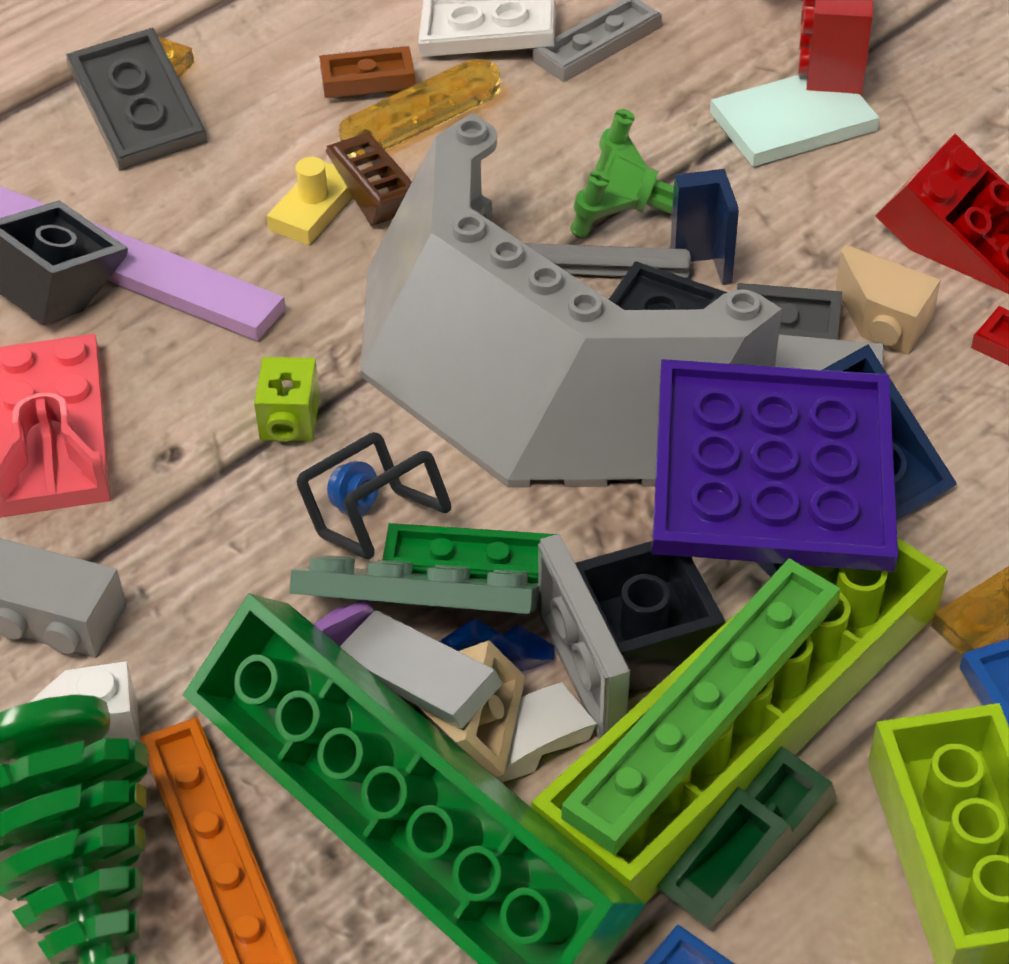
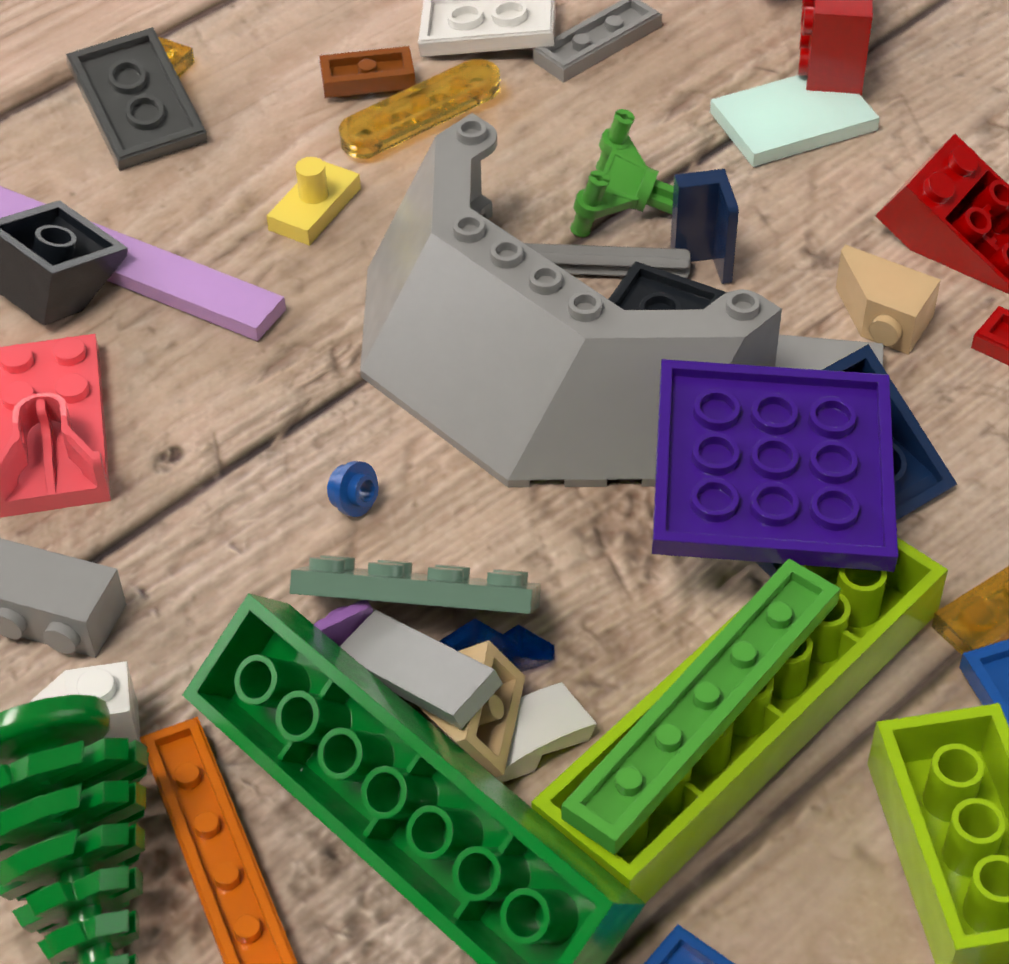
lime brick [254,357,320,442] -> none
black piece [297,432,452,559] -> none
reddish brown slope [326,132,412,226] -> none
green tile [382,523,556,583] -> none
light grey tile [538,533,630,739] -> none
black brick [575,541,726,693] -> none
dark green slope [657,746,837,930] -> none
dark grey panel [737,283,842,340] -> none

